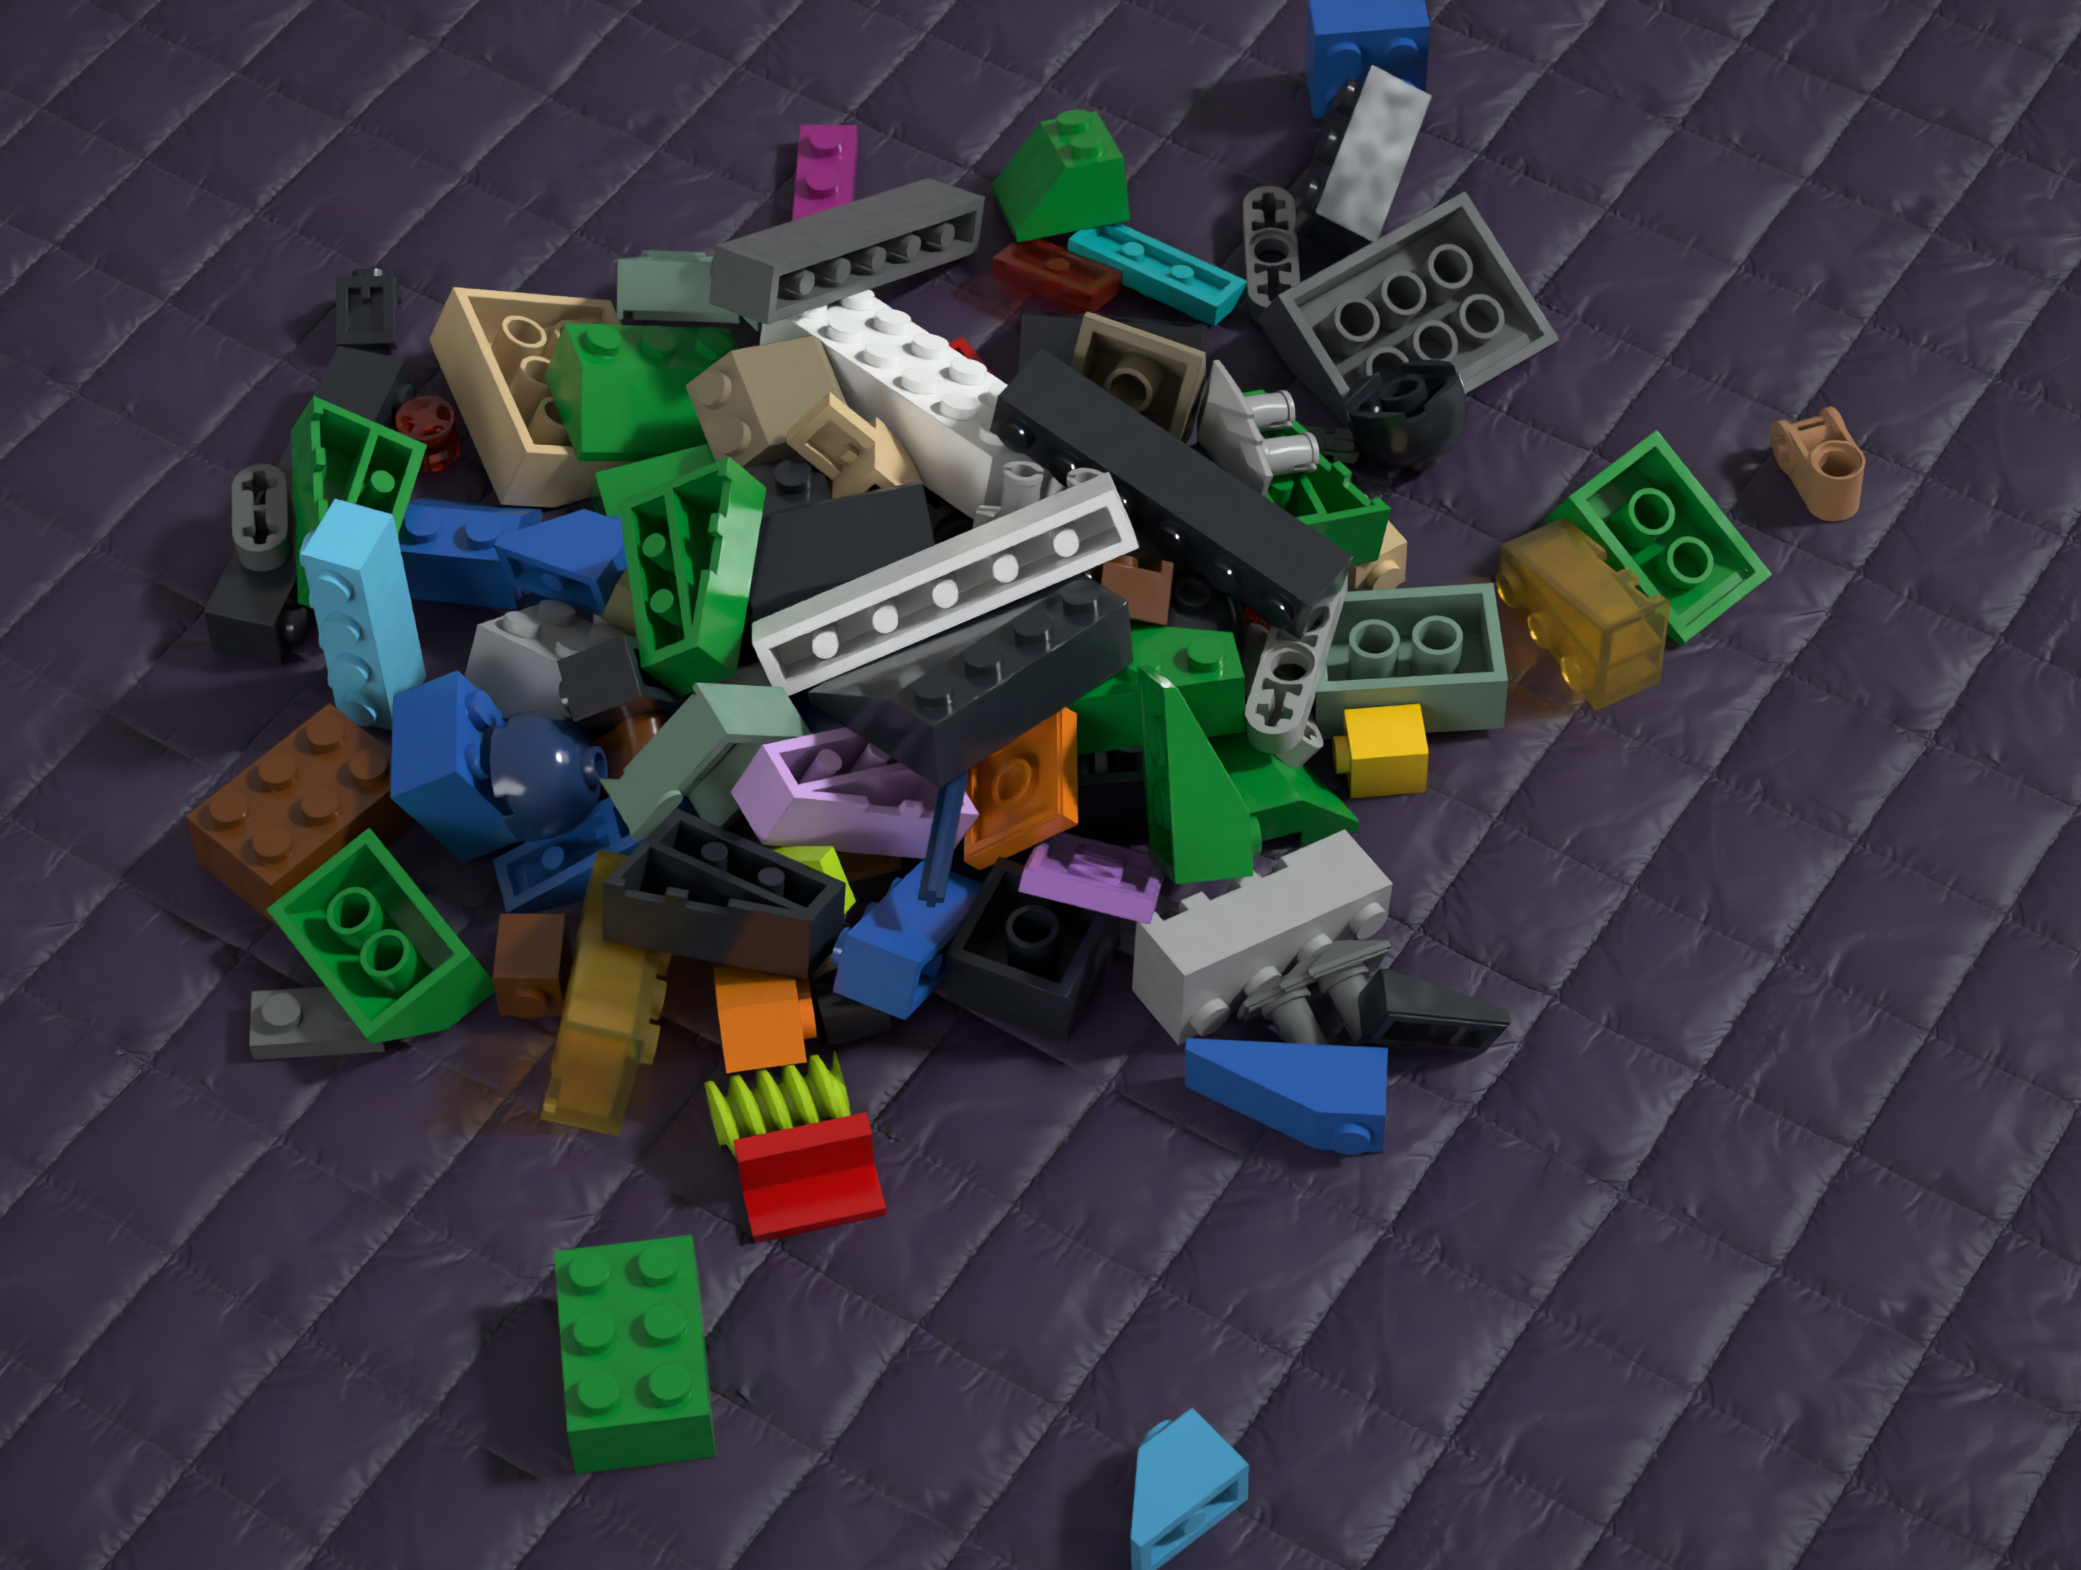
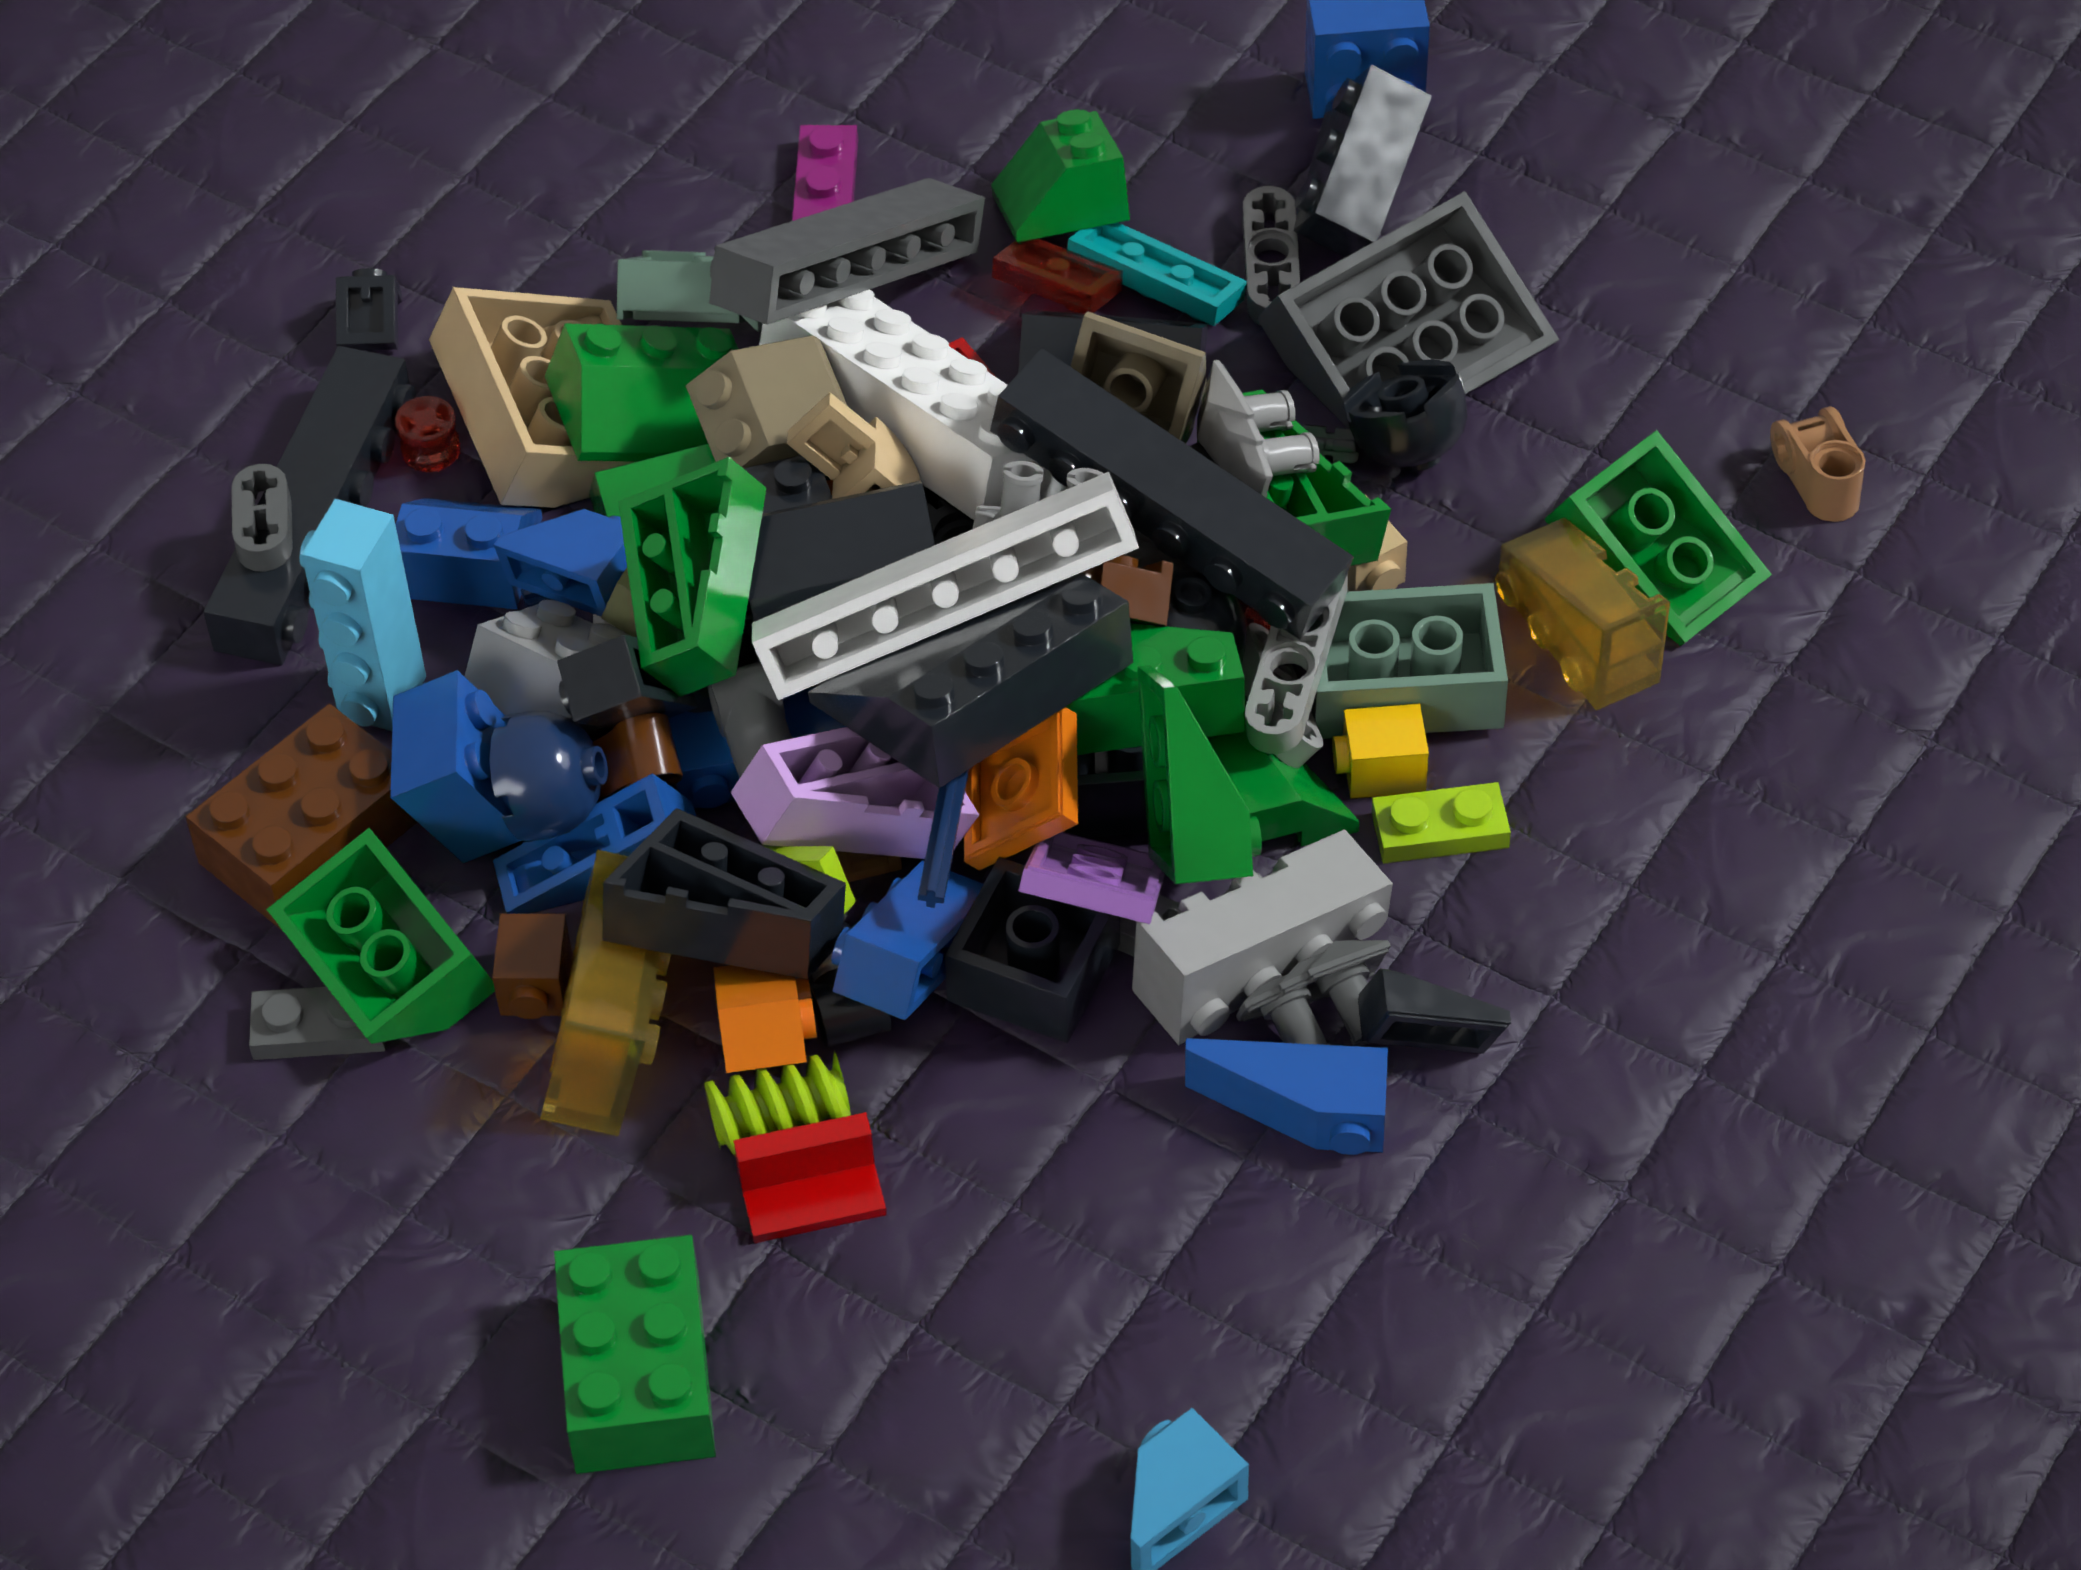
green wedge [290,396,427,609] -> none
sand green piece [599,683,811,841] -> none
none -> lime plate [1371,782,1511,864]

